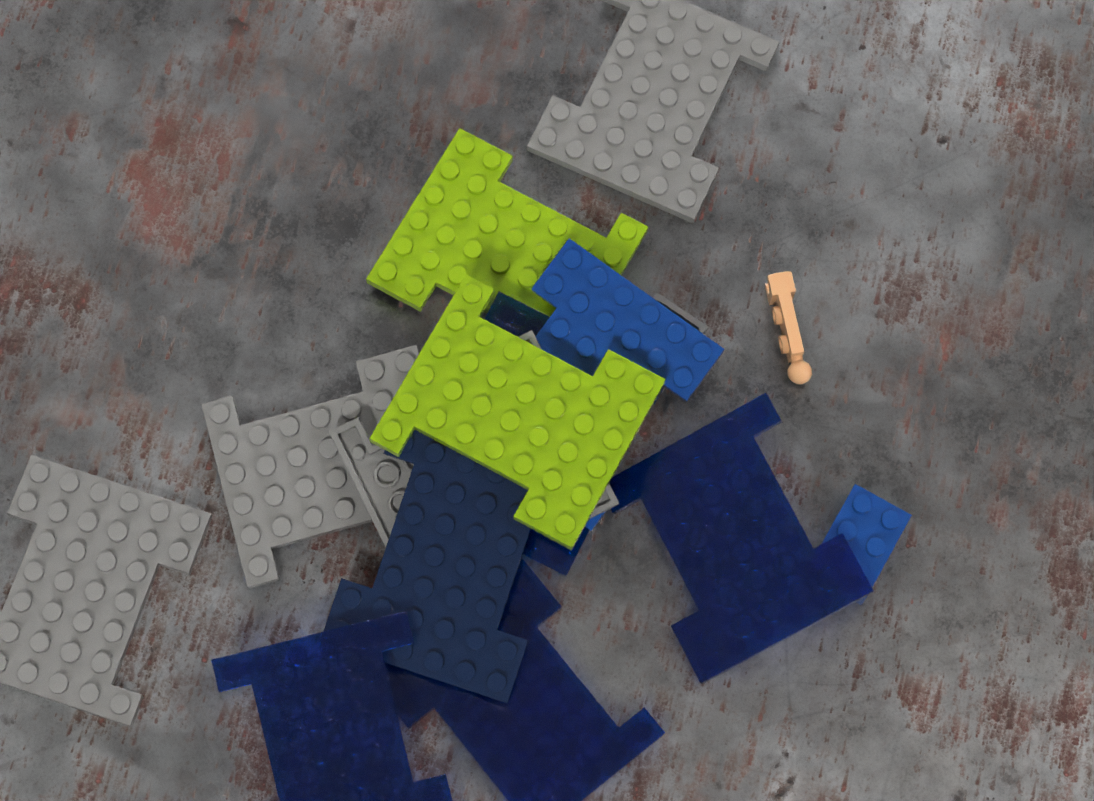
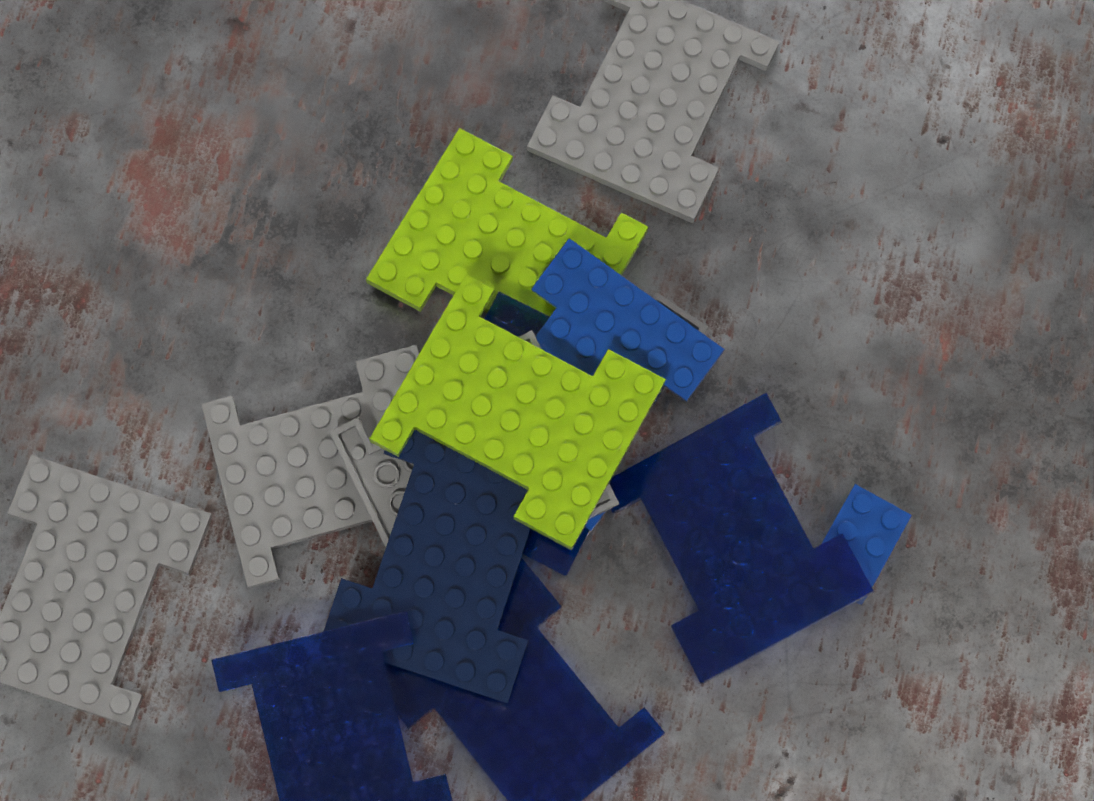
light nougat plate [765,271,812,385] -> none

